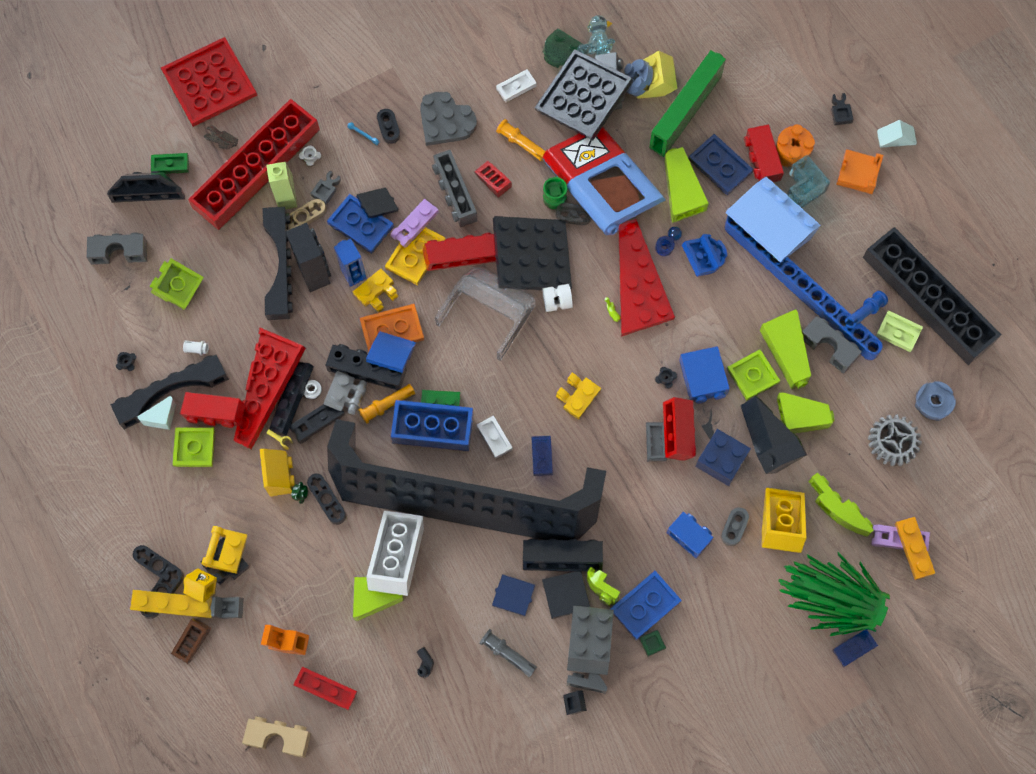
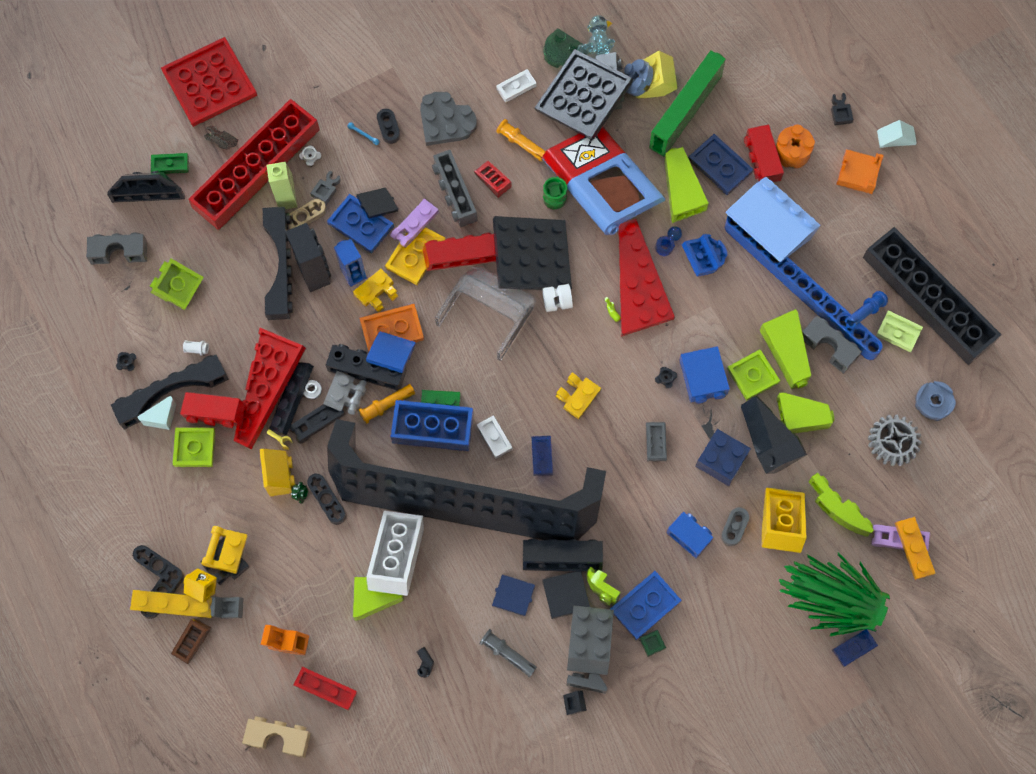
clear smoke plate [555,203,592,225] -> none
red brick [663,397,696,461] -> none
clear light blue brick [787,155,830,208] -> none

